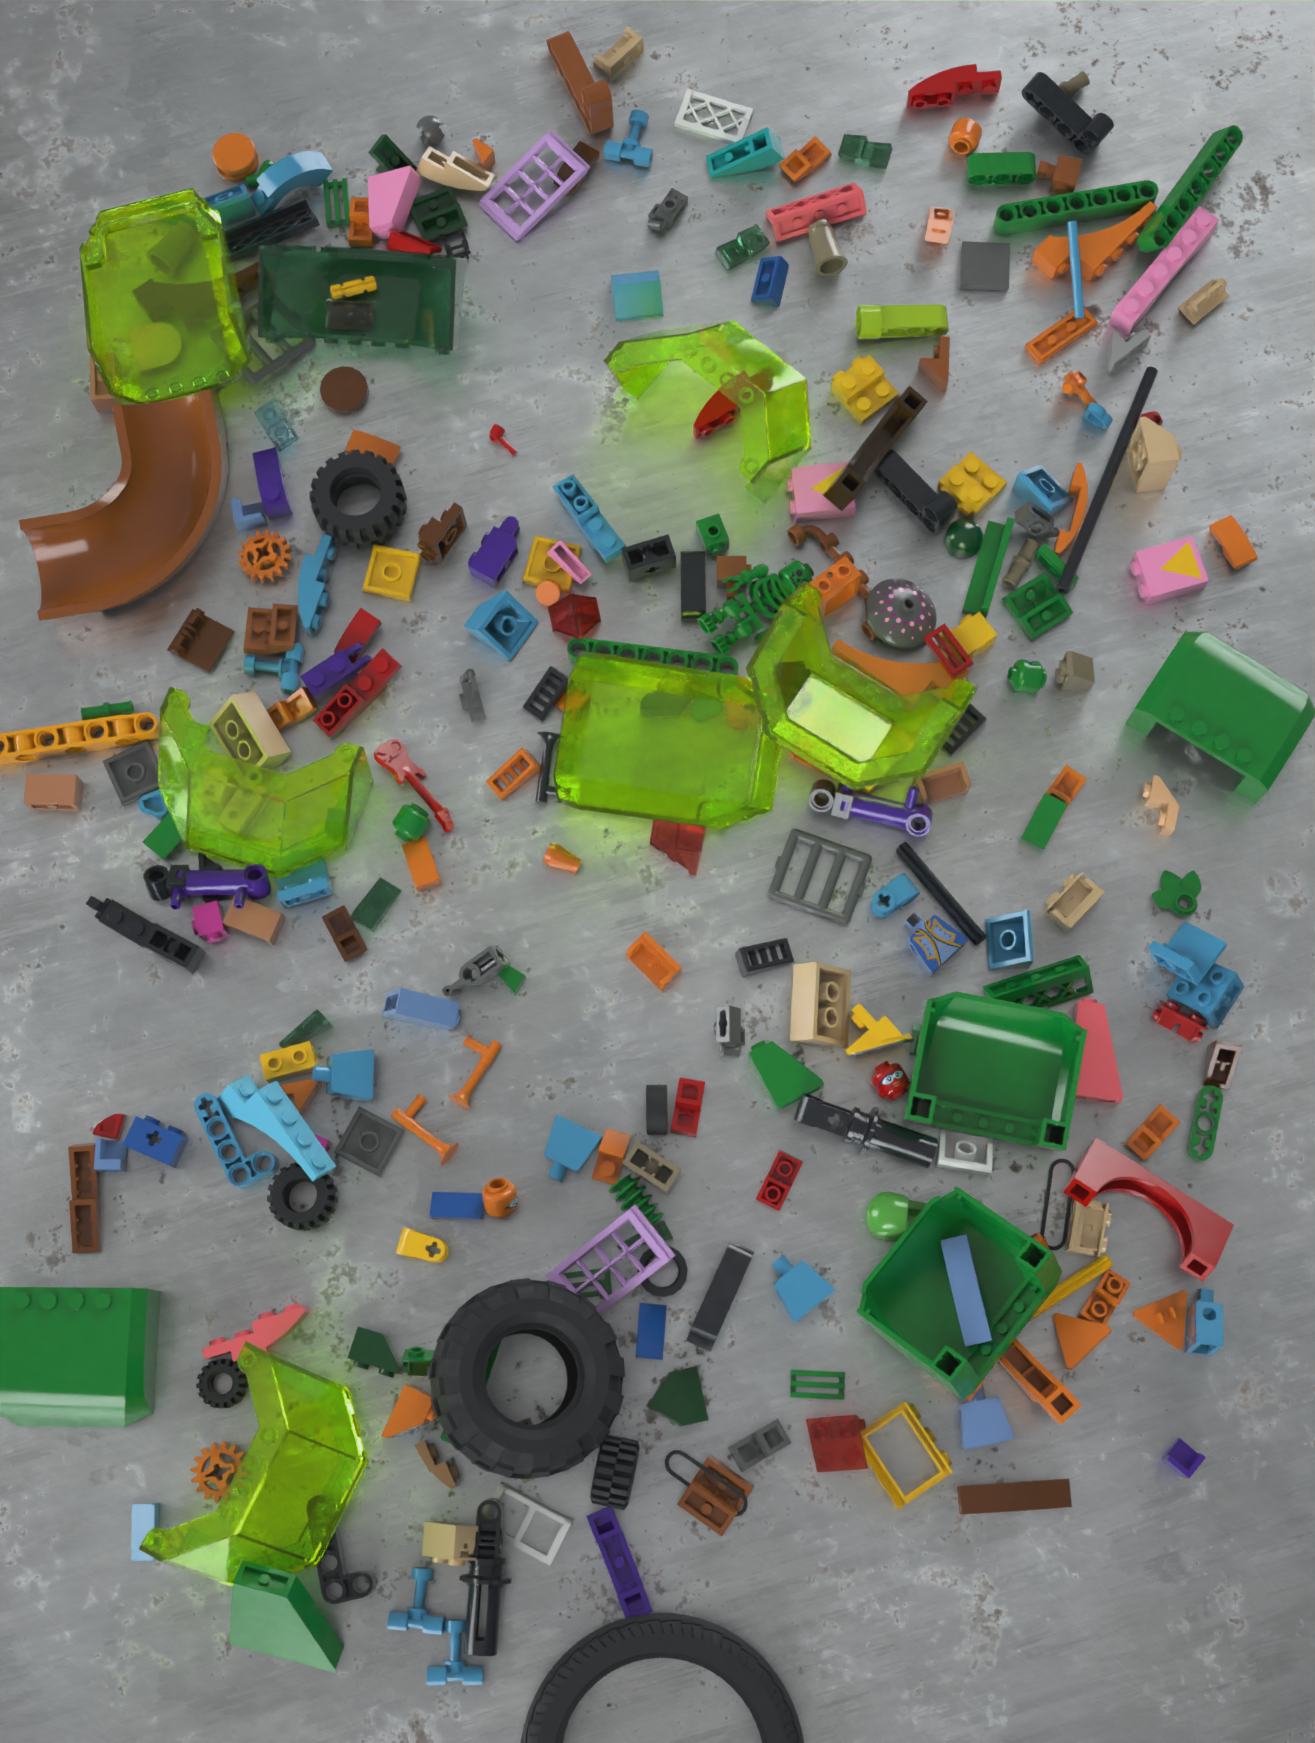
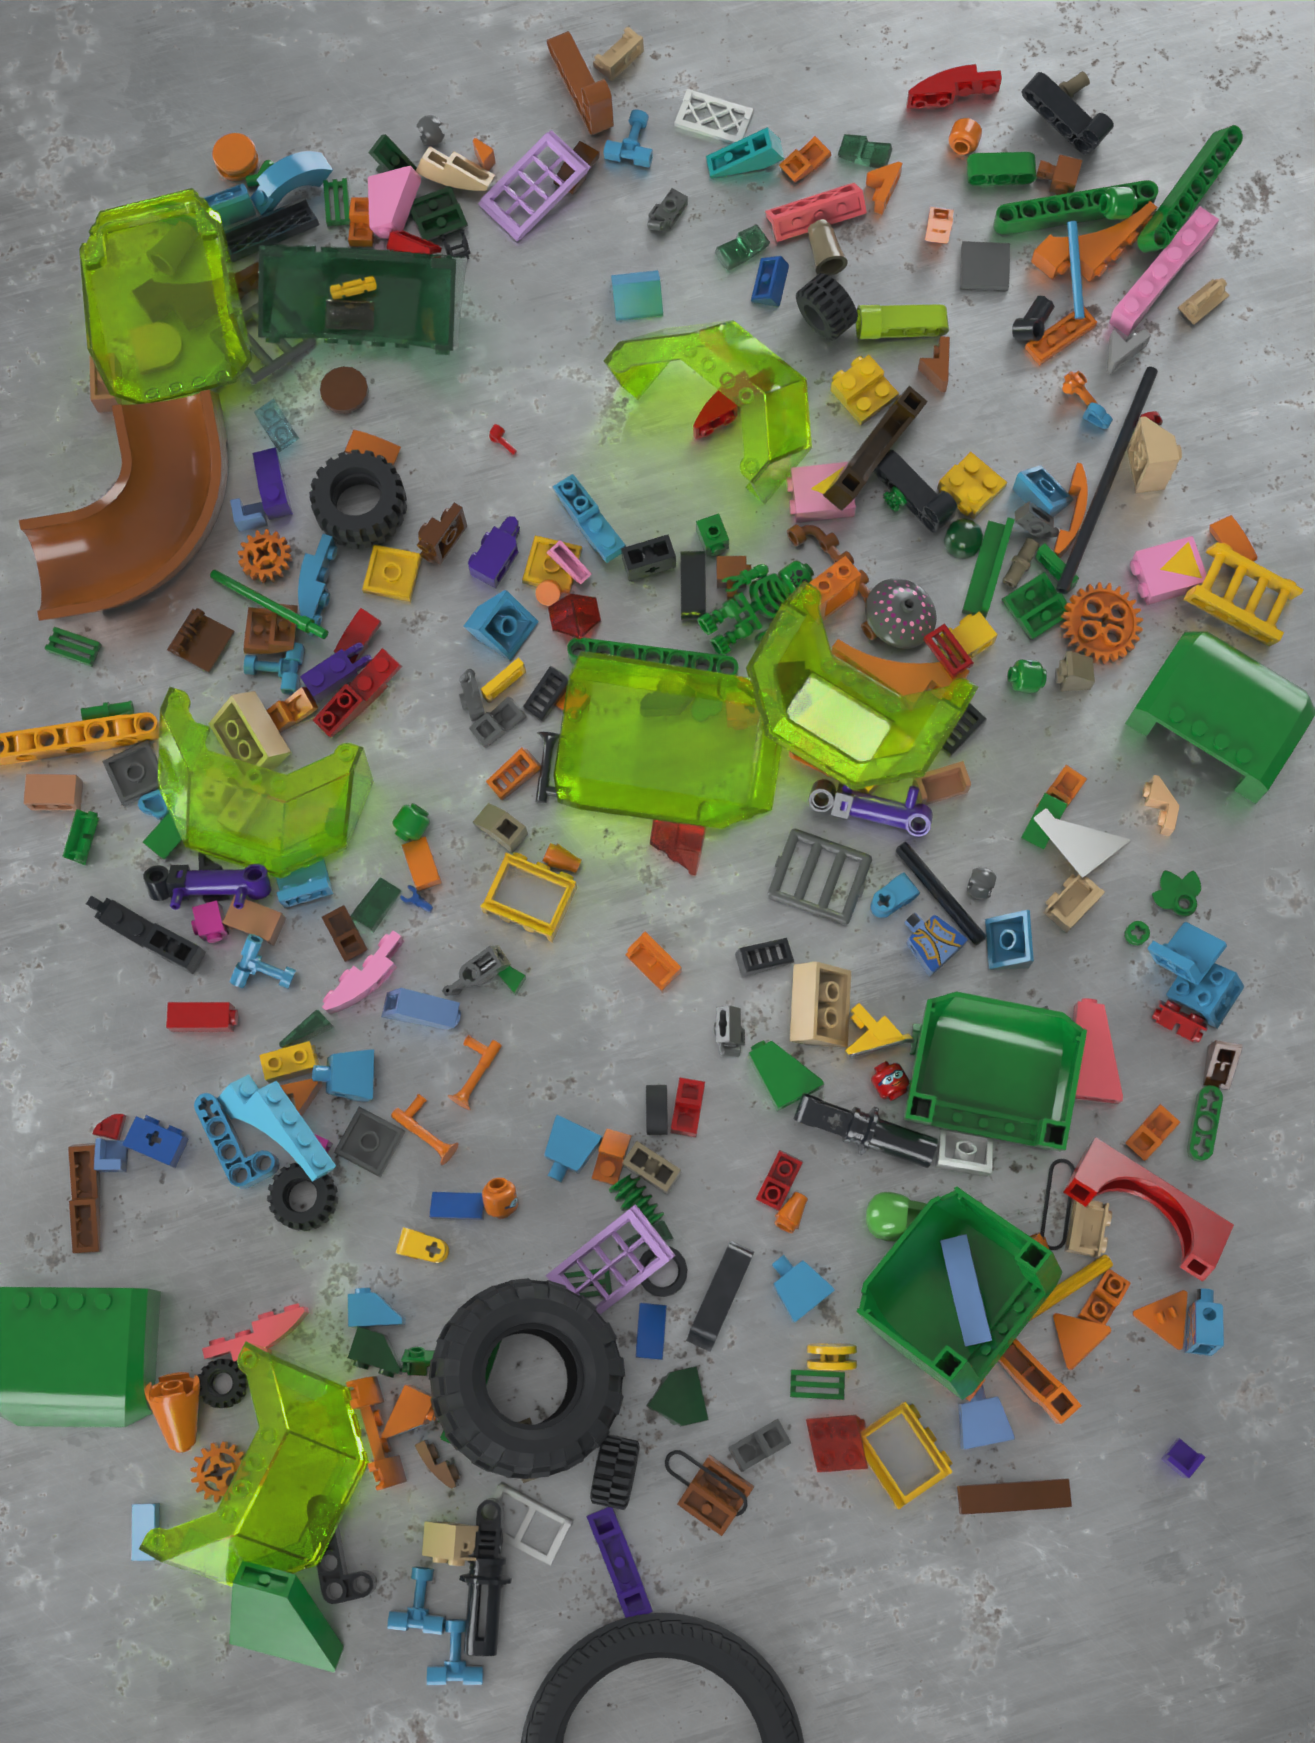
red piece [374,739,454,833] -> none
green fence [983,955,1094,1008] -> none
none -> green tile [44,626,102,667]
none -> green hinge [62,809,99,865]
none -> orange cone [144,1372,200,1453]
none -> red brick [166,1002,238,1032]
none -> green bar [210,569,329,639]
none -> dark azure bar [229,934,296,989]
none -> bright pink slope [322,931,404,1014]
none -> orange wedge [346,1376,407,1491]
none -> dark azure slope [348,1288,405,1328]
none -> blue piece [400,885,433,913]
none -> dark grey slope [469,696,526,747]
none -> dark tan slope [473,803,528,853]
none -> yellow tile [480,657,526,703]
none -> window [480,852,577,942]
none -> orange cone [775,1192,808,1233]
none -> black tyre [796,273,858,341]
none -> yellow head [807,1343,857,1370]
none -> orange slope [866,161,903,215]
none -> green bush [883,486,907,512]
none -> dark grey piece [967,867,996,900]
none -> black piece [1012,296,1055,341]
none -> white sticker [1034,809,1130,878]
none -> orange gear [1061,582,1143,664]
none -> green head [1099,187,1137,220]
none -> green bush [1124,921,1150,946]
none -> yellow fence [1183,542,1304,647]

